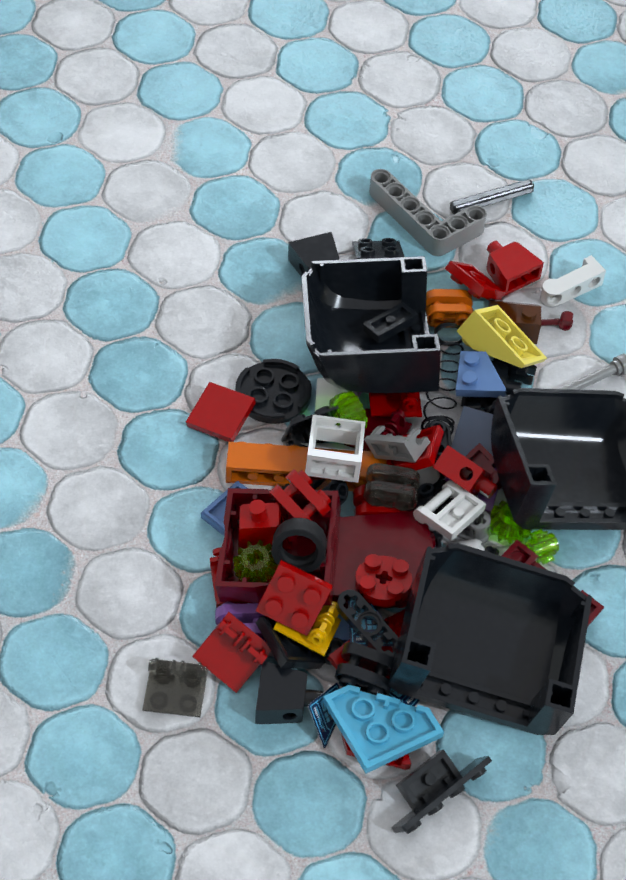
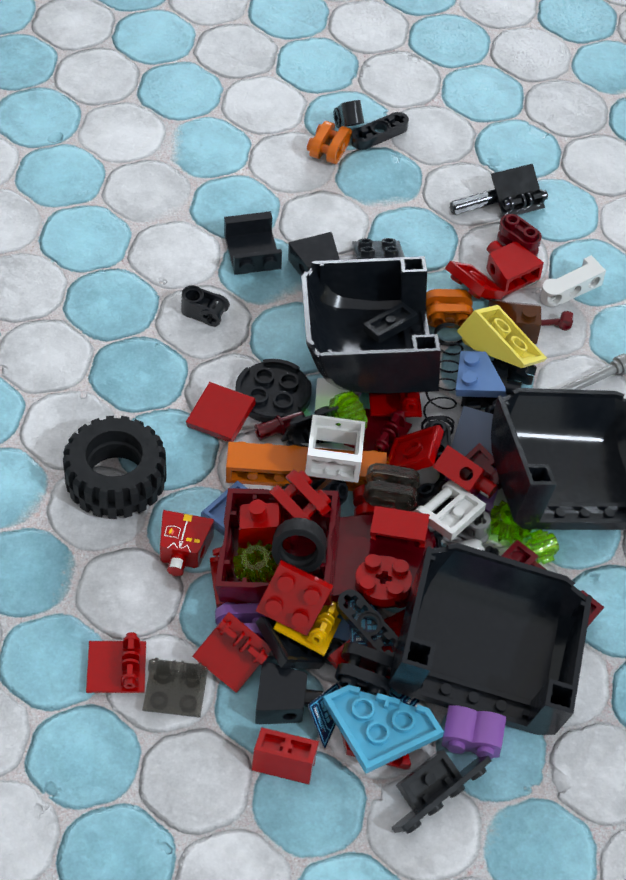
light grey hinge [364,426,430,462] -> none
light grey beam [369,169,487,256] -> none
none -> black tyre [63,415,166,519]
none -> red hinge [86,632,146,693]
none -> red torso [160,510,214,576]
none -> black piece [181,285,230,327]
none -> black panel [224,211,282,275]
none -> red hinge [252,727,319,784]
none -> dark red axle [254,411,304,441]
none -> orange brick [307,121,352,164]
none -> black piece [333,100,364,128]
none -> black beam [351,112,409,150]
none -> red hinge [370,506,430,548]
none -> medium lavender brick [441,705,506,759]
none -> black hinge [491,163,548,216]
none -> dark red brick [496,214,542,256]

